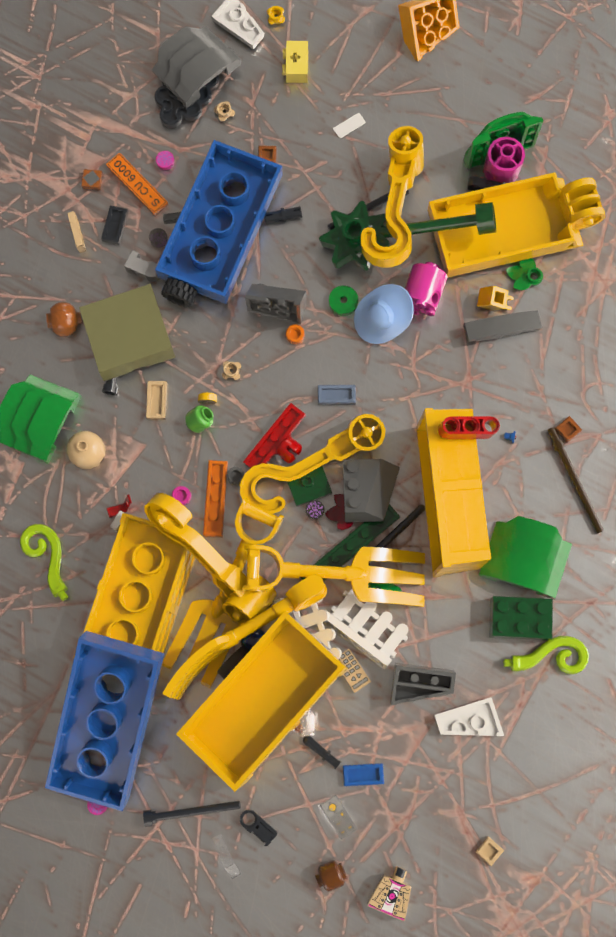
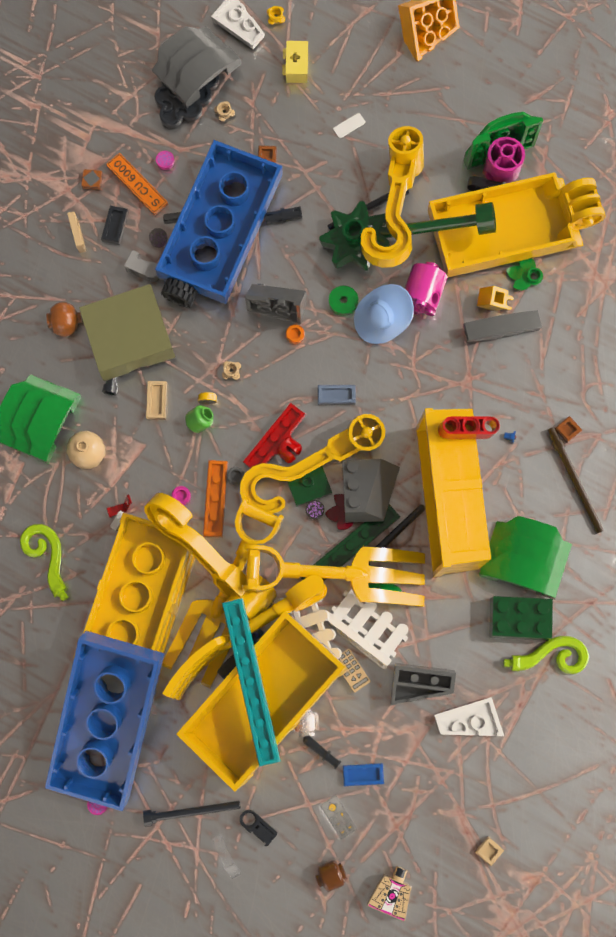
none -> teal tile [222,598,281,767]

